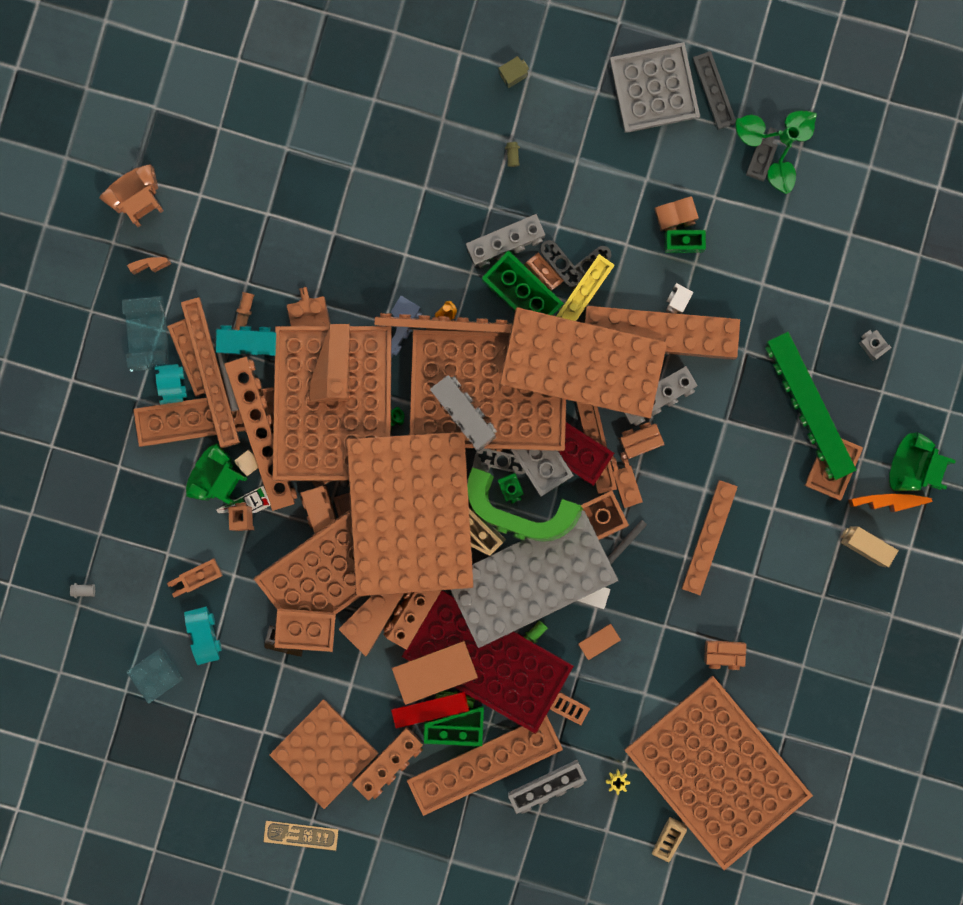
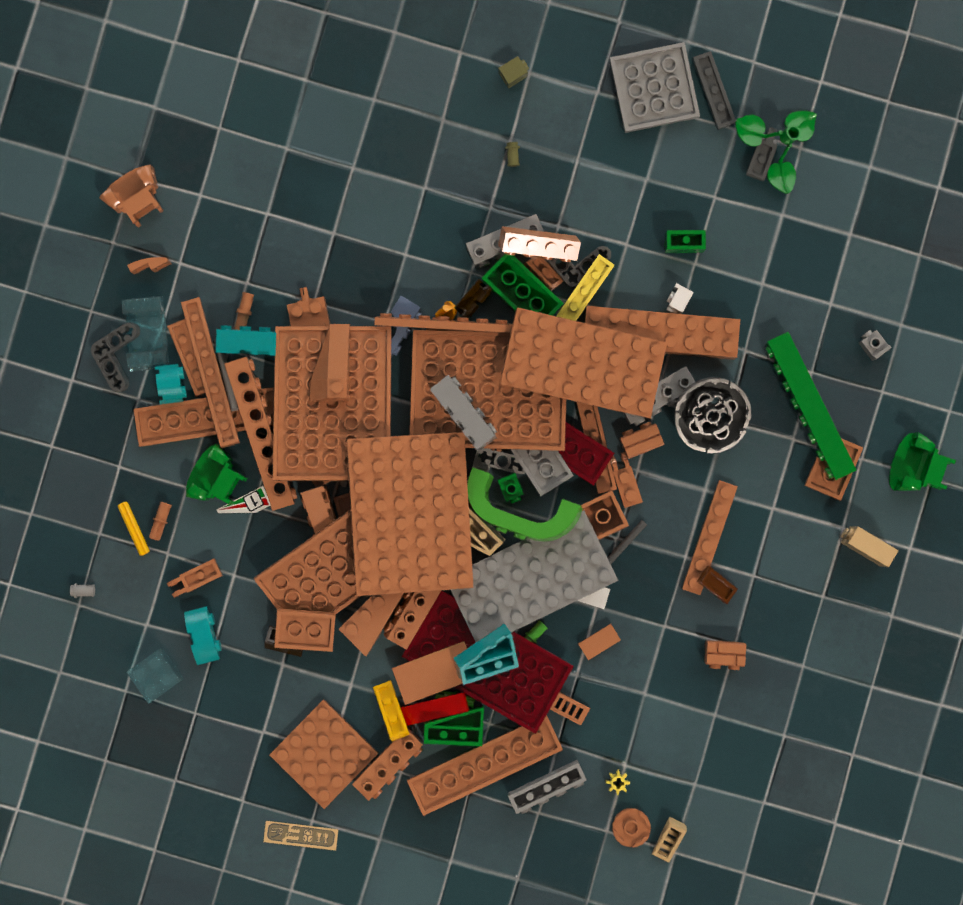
nougat brick [228,503,254,531] -> none
tan slope [234,450,258,477] -> none
green plate [391,407,405,427] -> none
nougat plate [624,676,813,870] -> none
nougat brick [654,196,699,231] -> none
orange slope [848,494,932,512] -> none
none -> dark grey beam [91,322,140,392]
none -> yellow axle [118,502,150,556]
none -> nougat axle [149,502,172,541]
none -> yellow tile [373,680,410,741]
none -> teal wedge [453,623,519,685]
none -> dark brown hinge [455,279,492,318]
none -> brick [498,226,581,262]
none -> nougat tile [612,808,651,847]
none -> dark grey brick [674,377,751,453]
none -> reddish brown tile [697,566,738,604]

